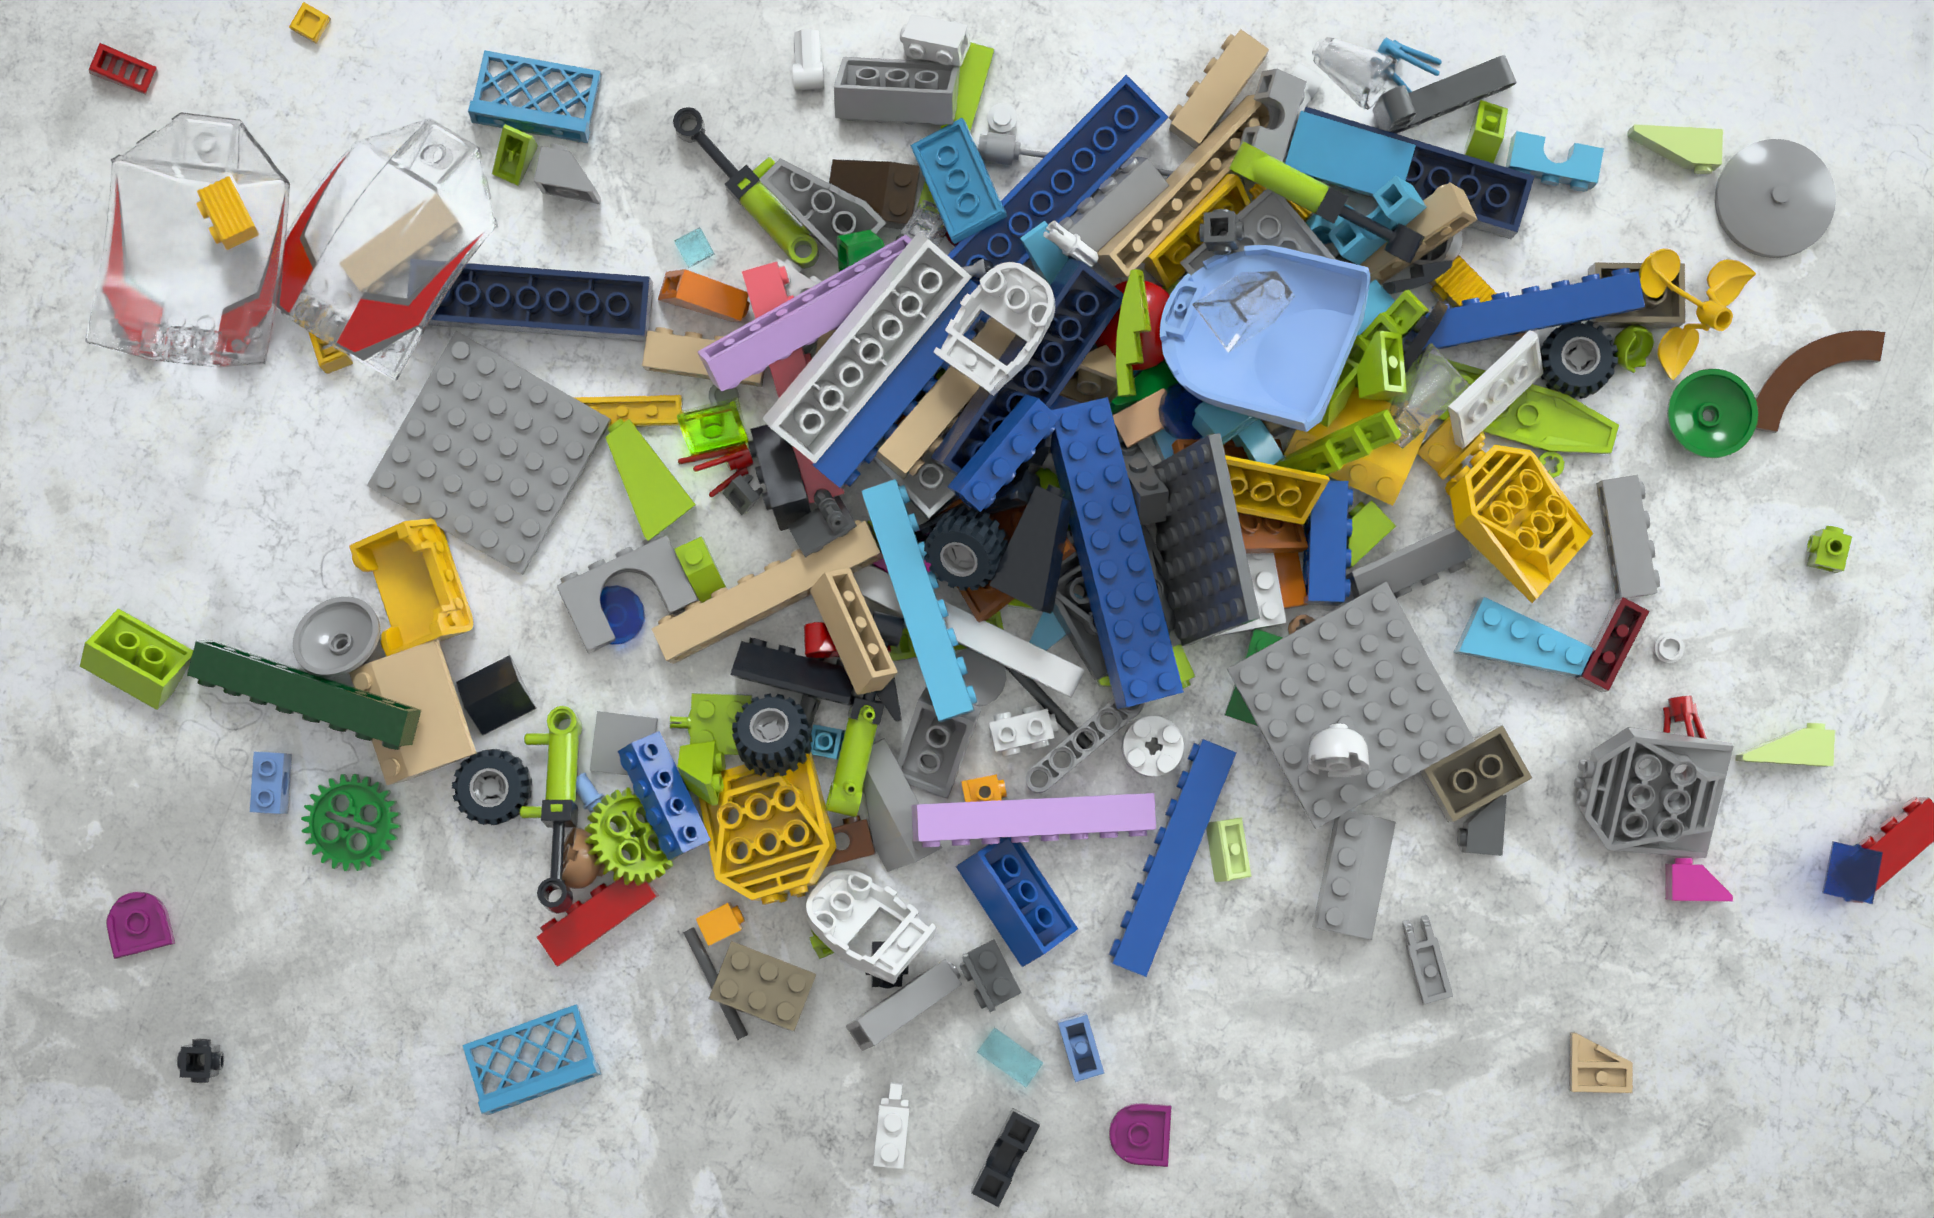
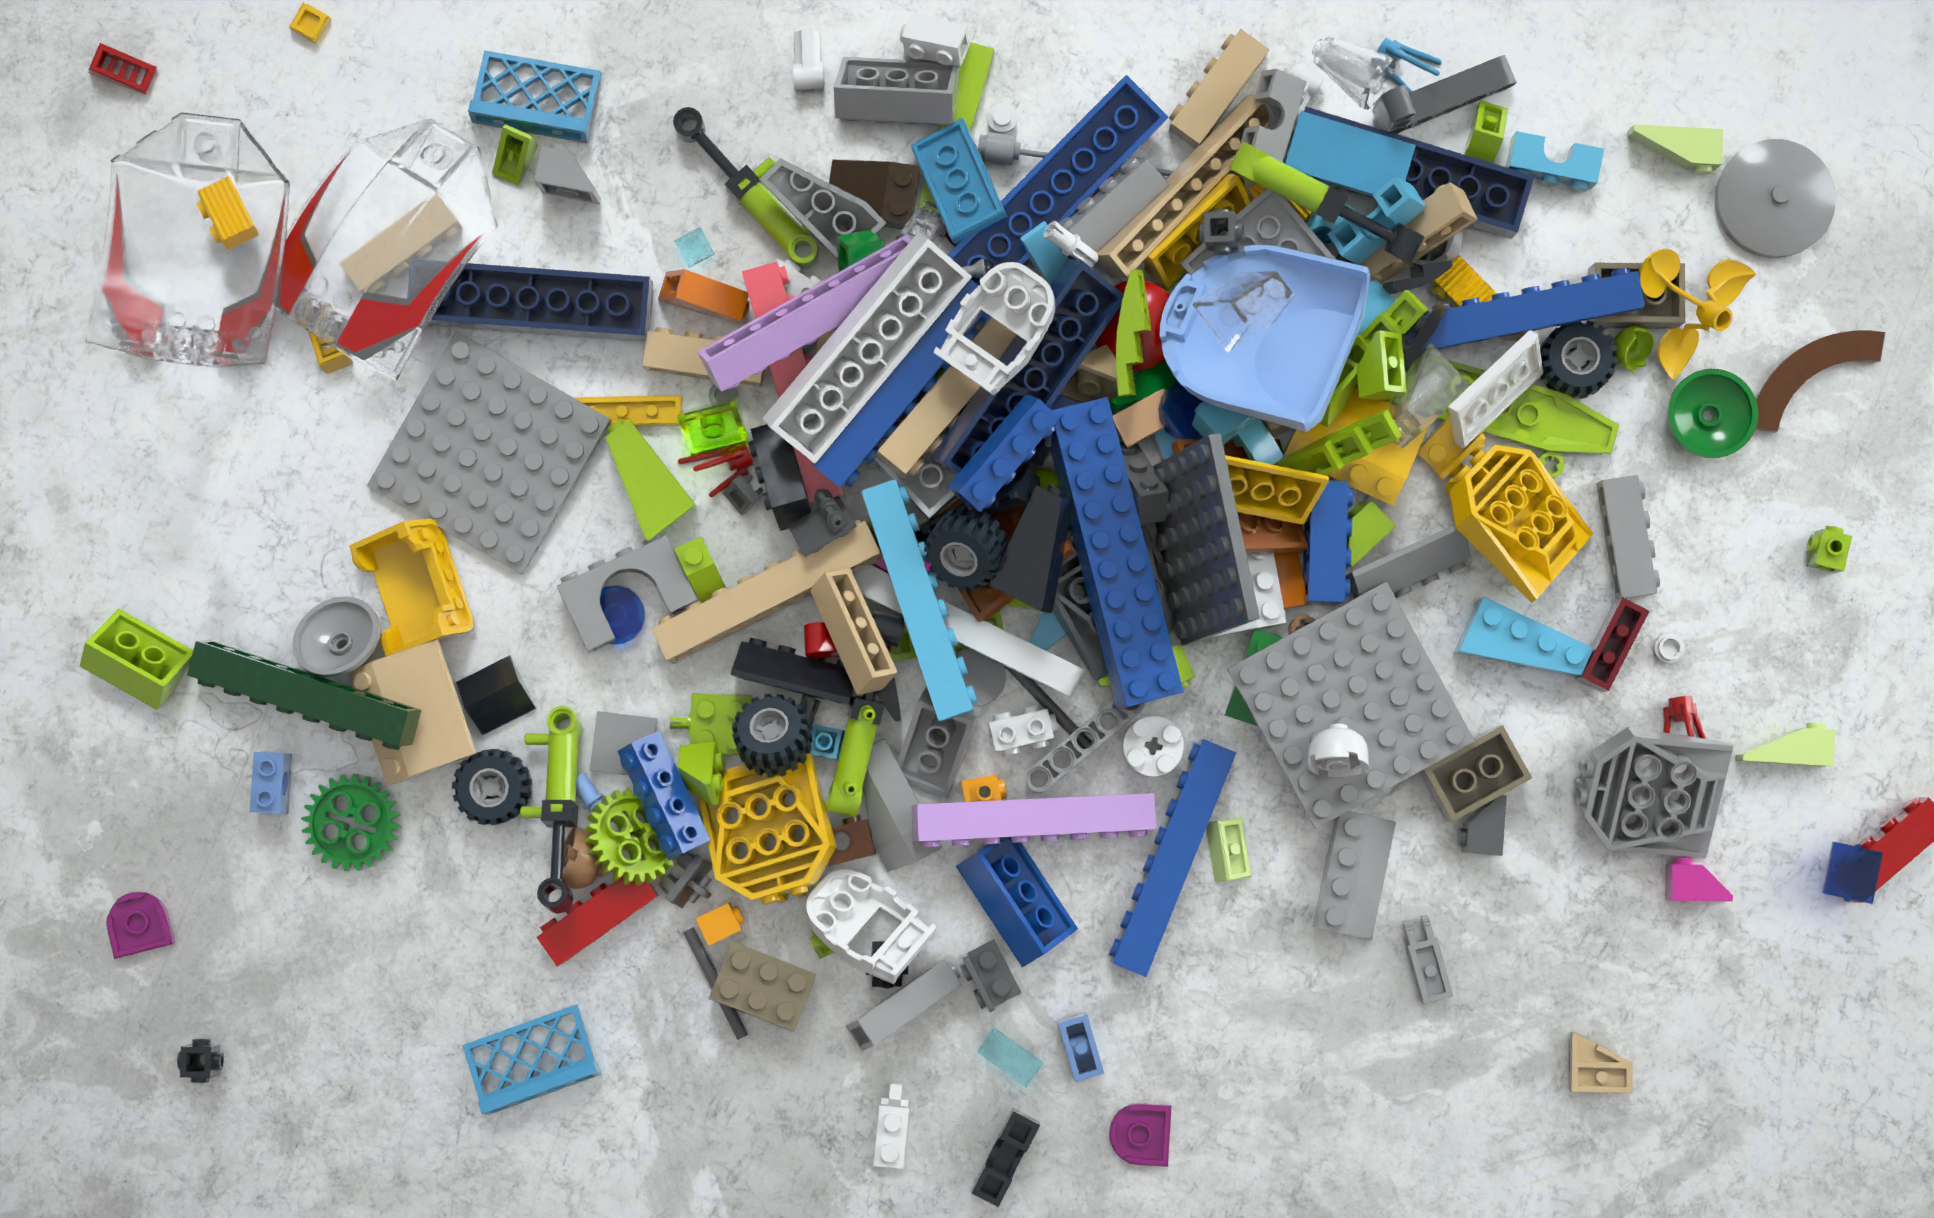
none -> flat silver hips [659,852,713,908]

